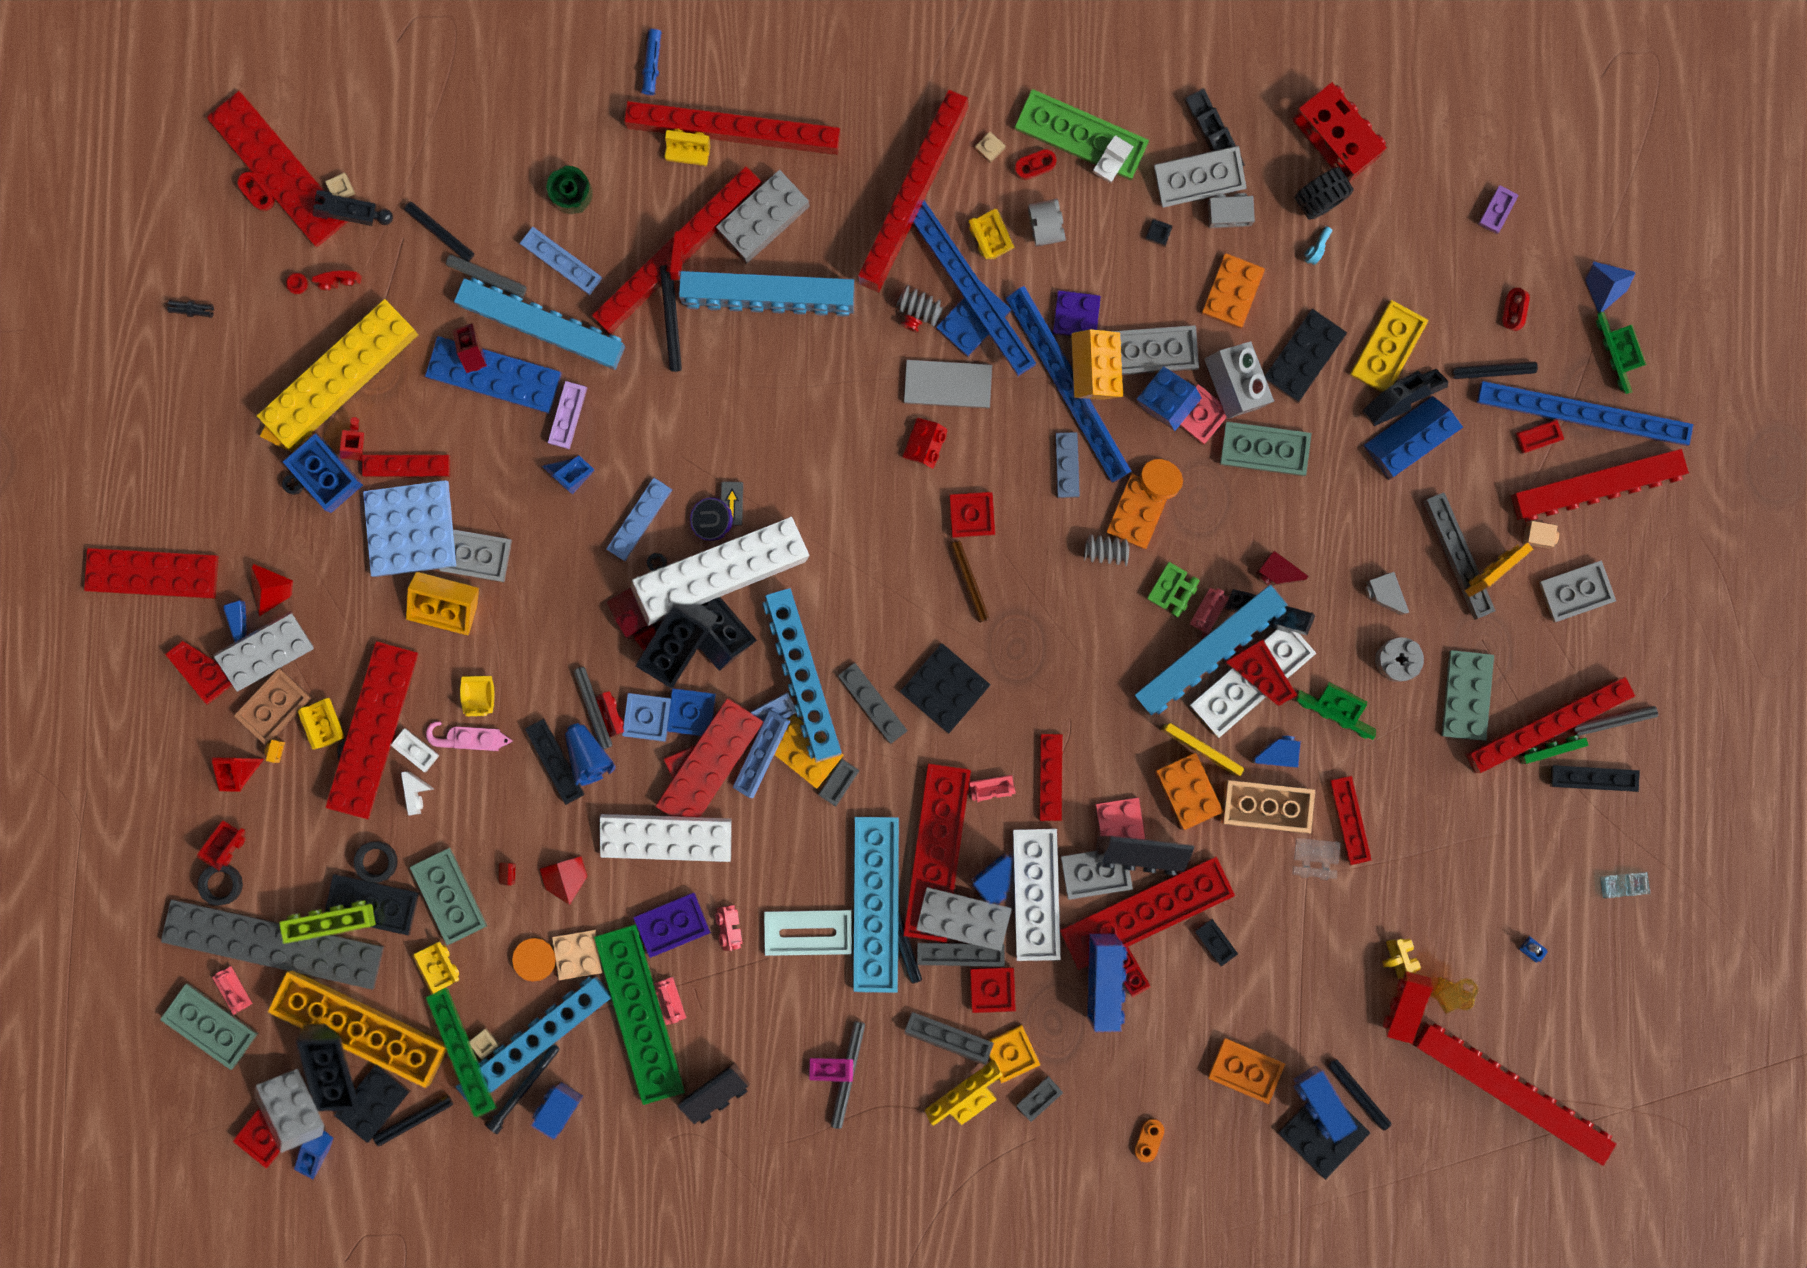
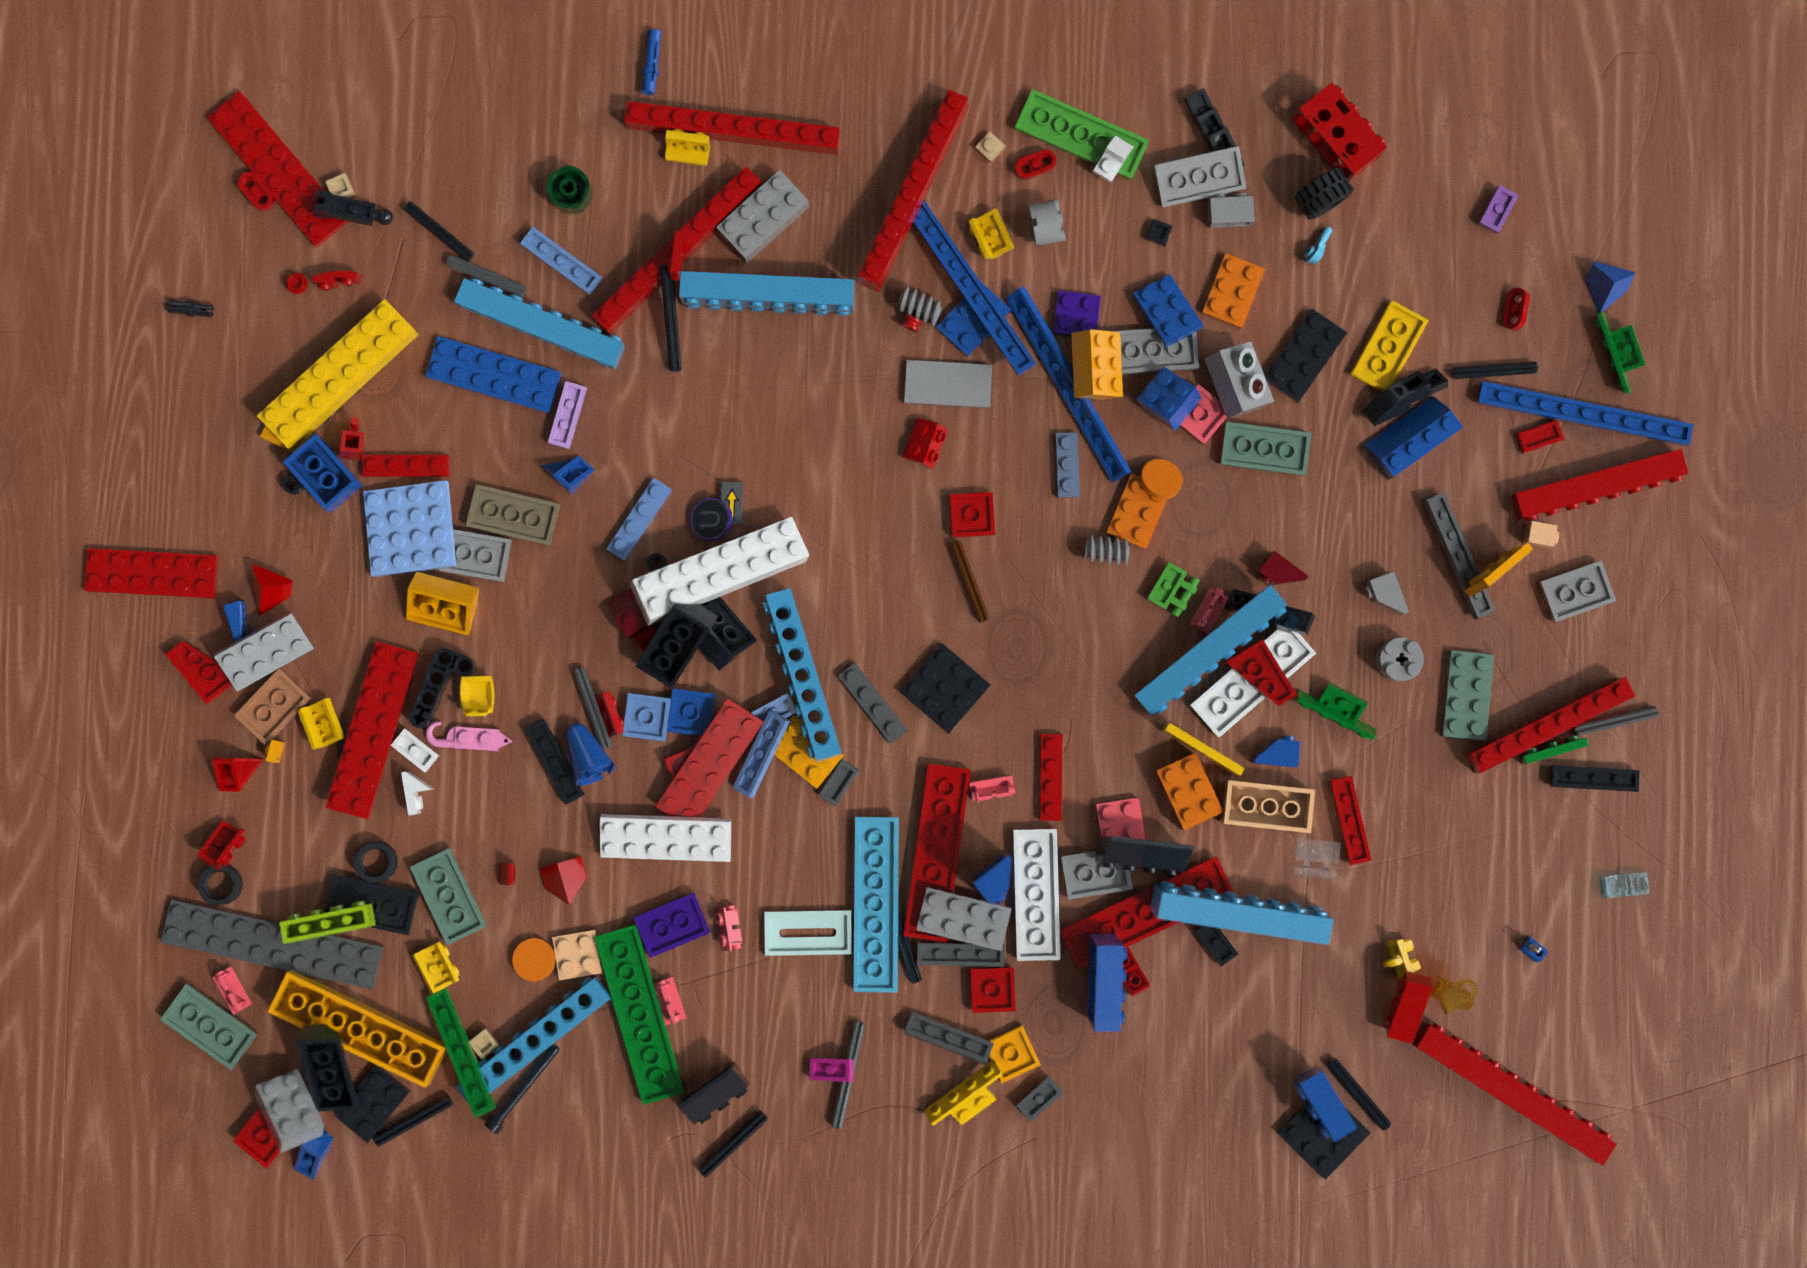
dark red slope [452,323,487,373] -> none
blue brick [532,1082,583,1139] -> none
orange plate [1135,1118,1165,1162] -> none
orange plate [1207,1037,1285,1104] -> none
none -> black beam [409,648,477,729]
none -> dark tan plate [466,484,561,546]
none -> black axle [699,1111,768,1178]
none -> blue plate [1132,274,1203,348]
none -> dark azure brick [1150,881,1334,945]

